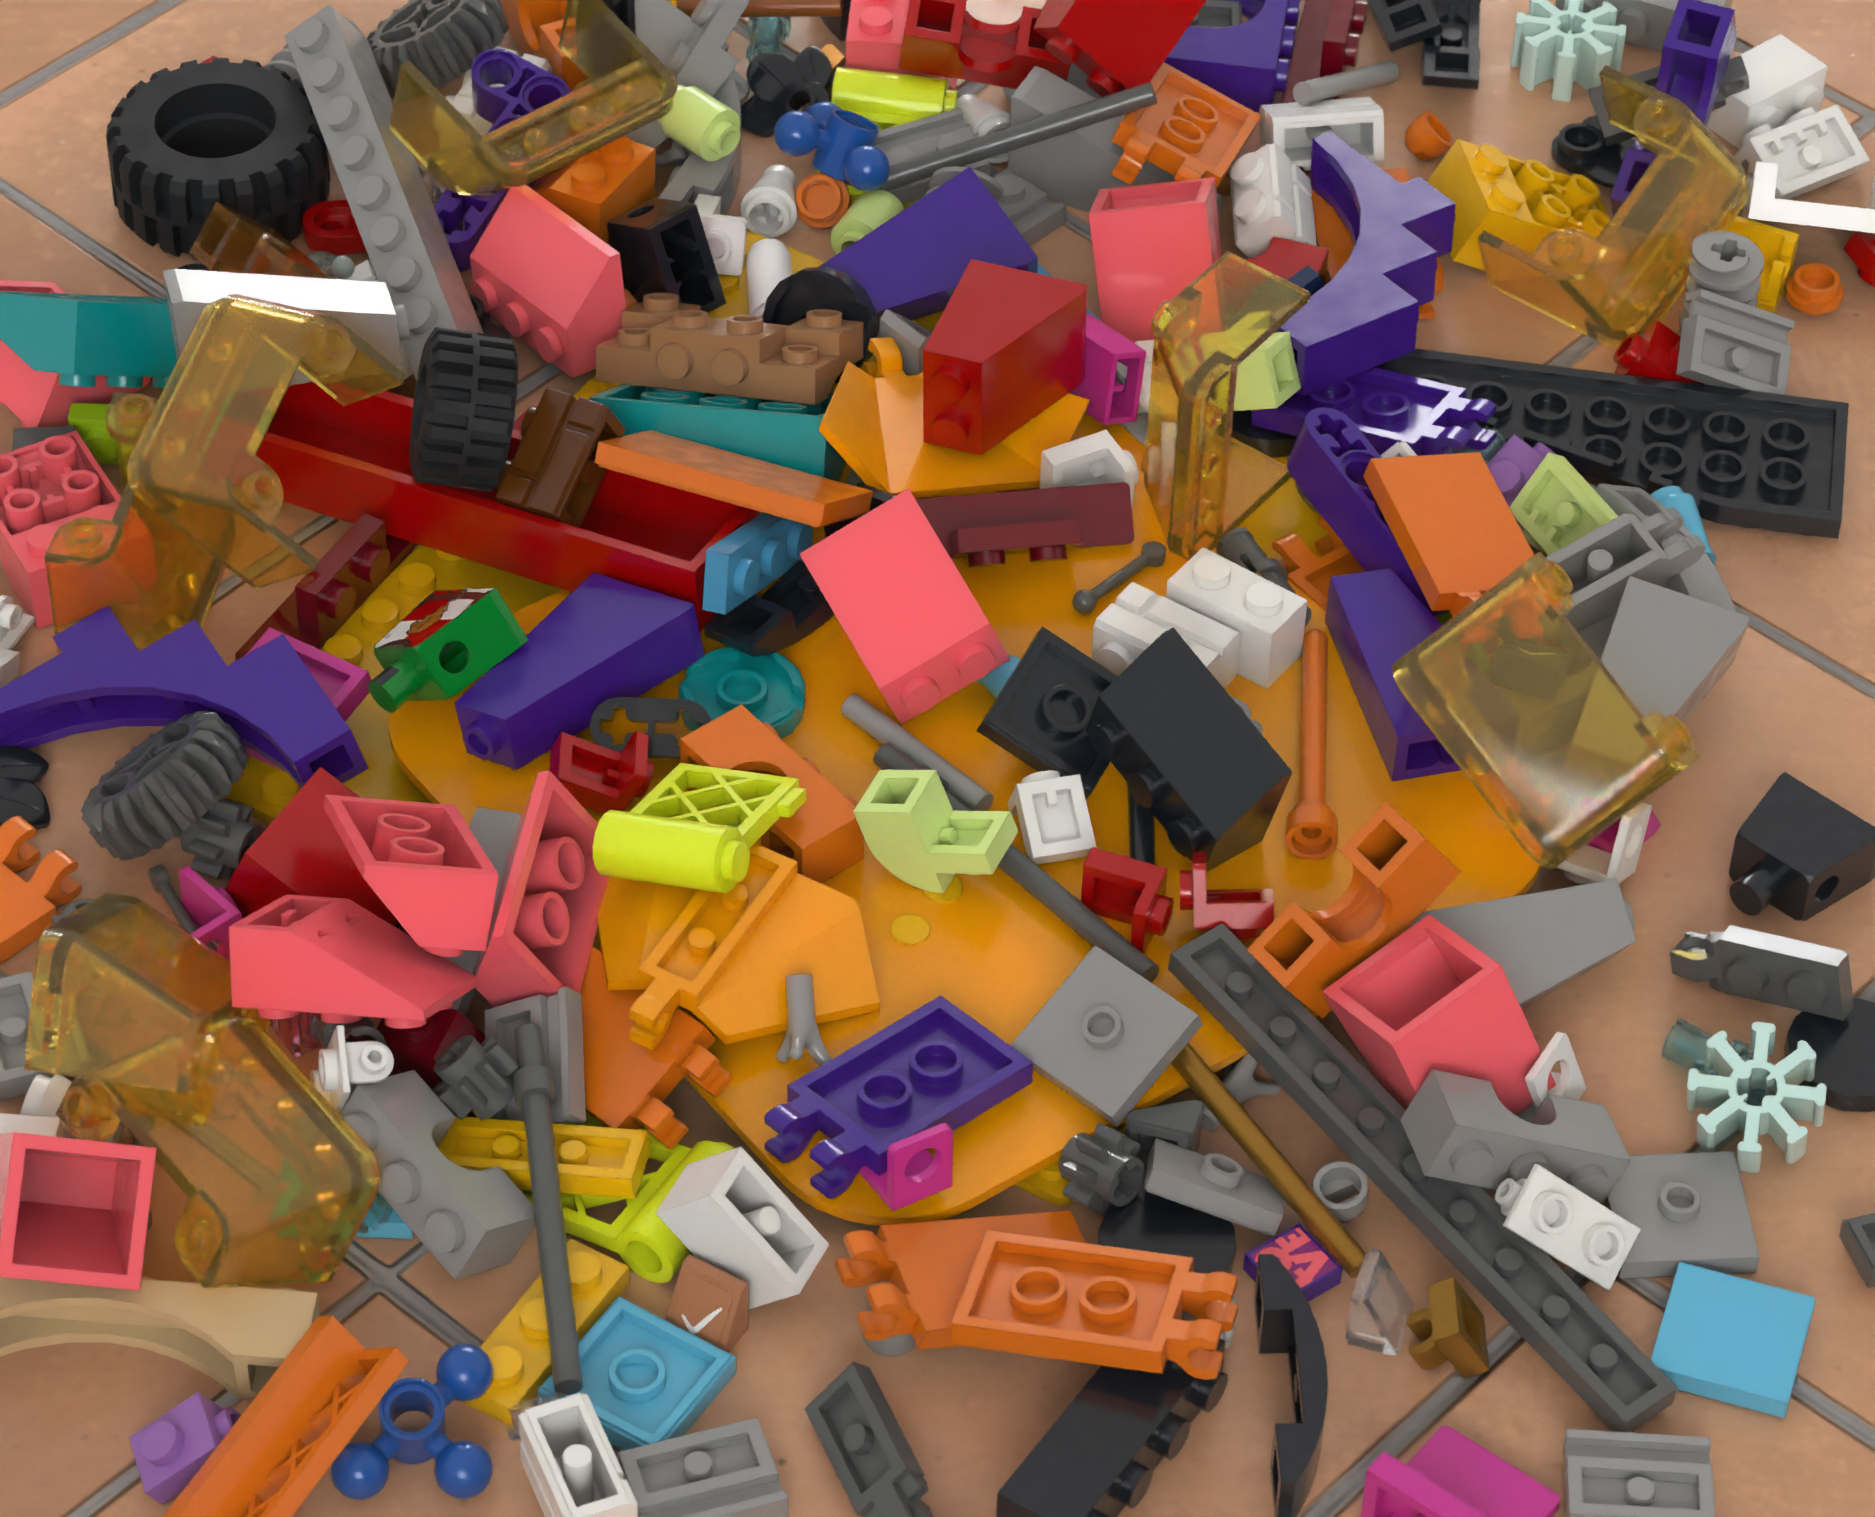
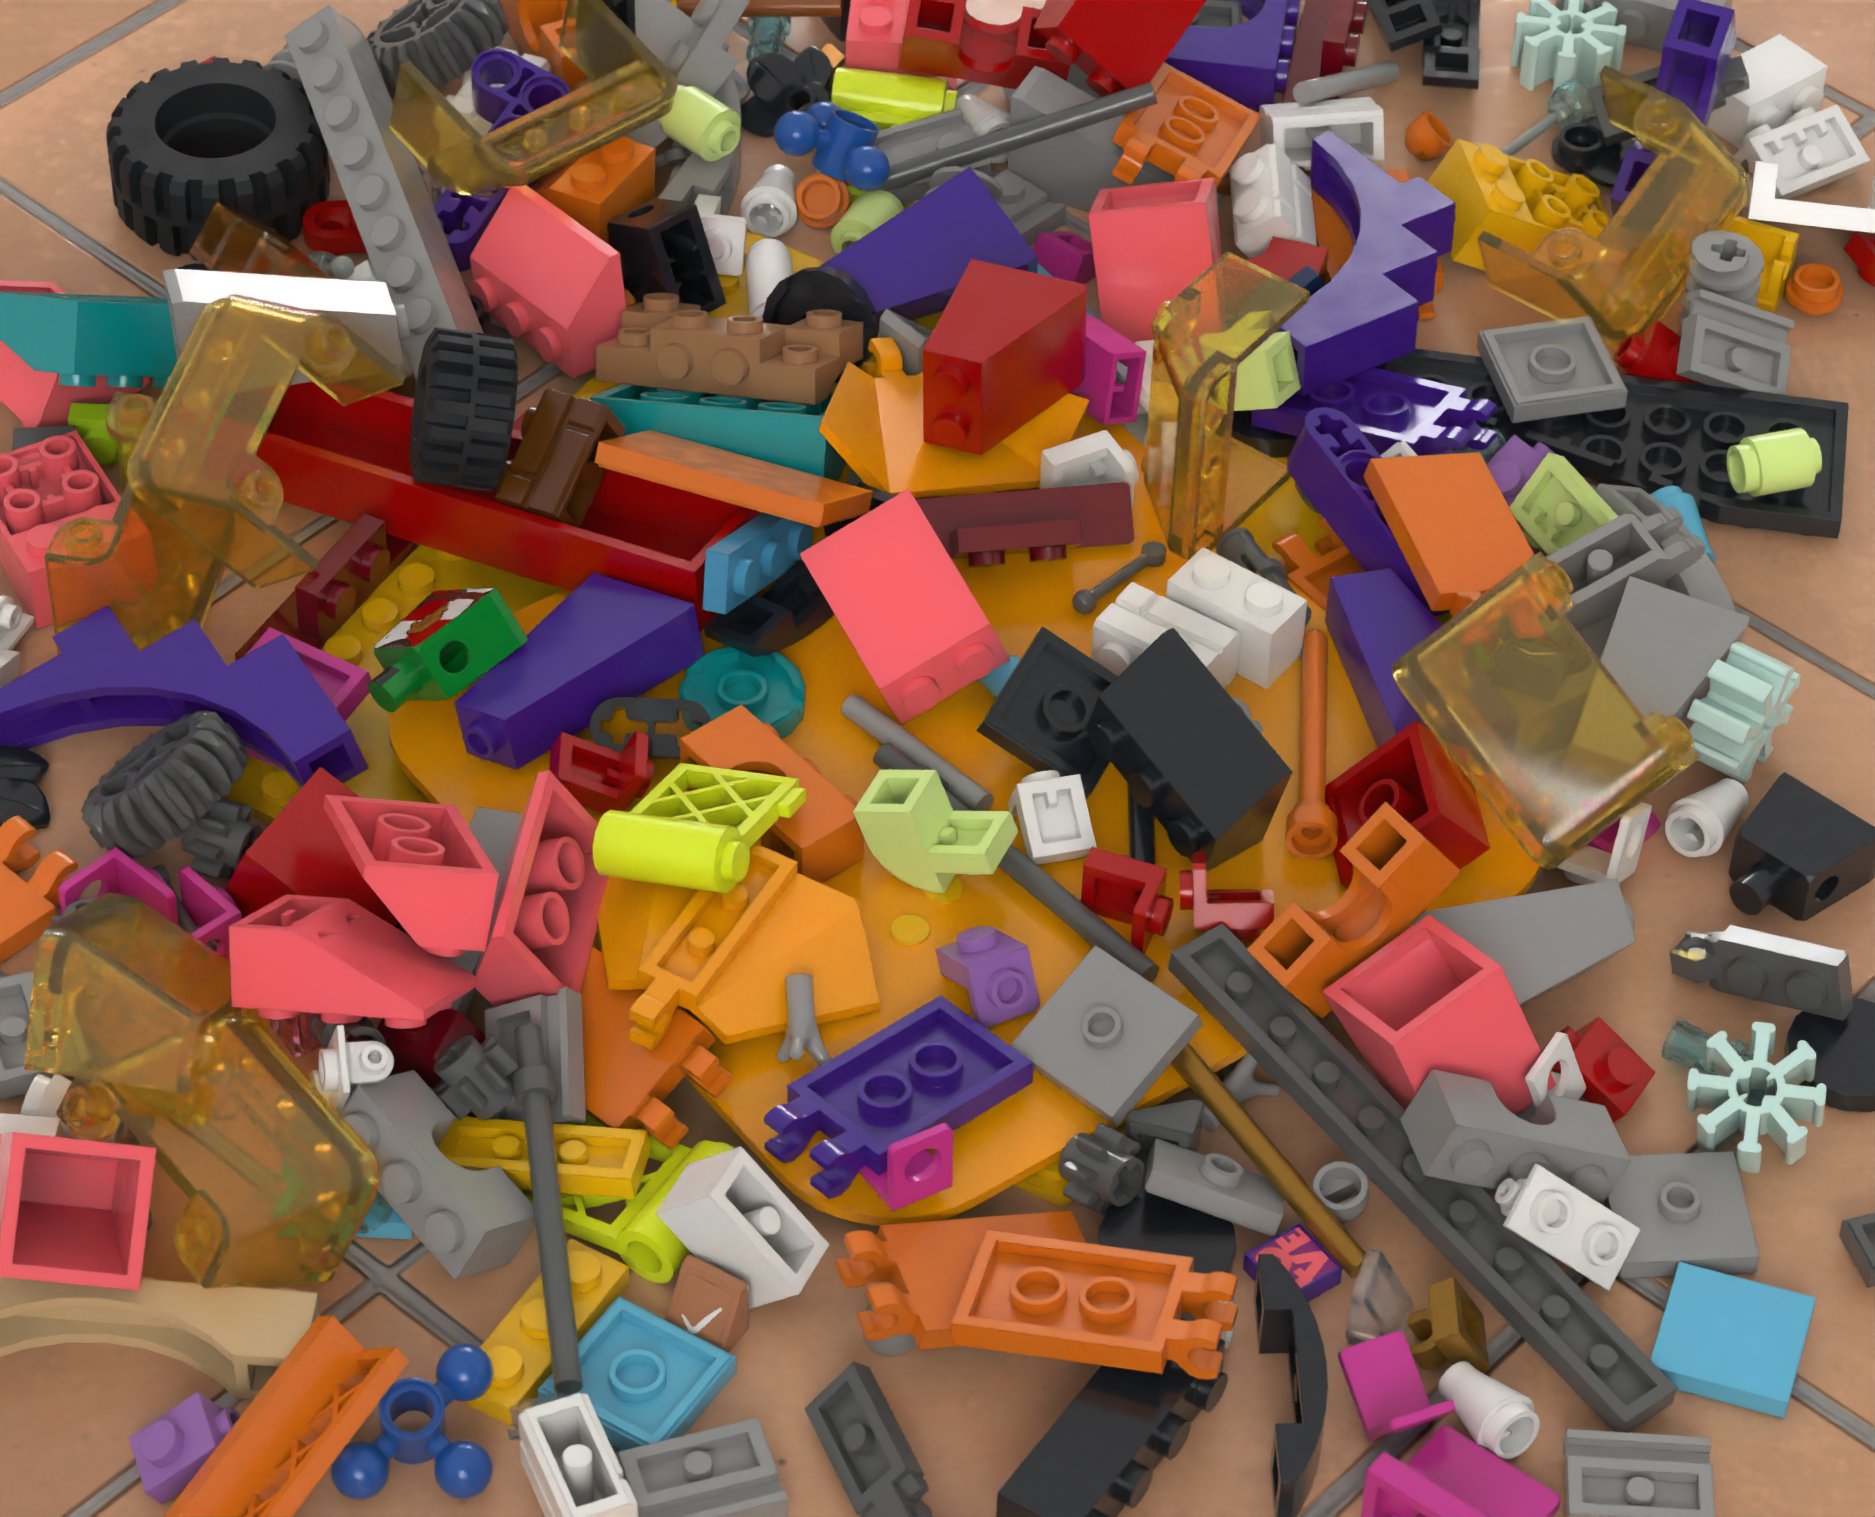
none -> dark pink bracket [58,847,180,940]
none -> medium lavender bracket [935,926,1040,1028]
none -> dark pink slope [1033,231,1096,284]
none -> red slope [1325,720,1491,889]
none -> dark pink bracket [1338,1331,1456,1443]
none -> white cone [1438,1361,1540,1459]
none -> light grey tile [1476,316,1628,423]
none -> clear light blue hinge [1498,79,1595,156]
none -> red bracket [1542,1017,1656,1123]
none -> white cone [1665,778,1749,857]
none -> light aqua gear [1681,641,1801,783]
none -> yellowish green brick [1726,428,1822,497]

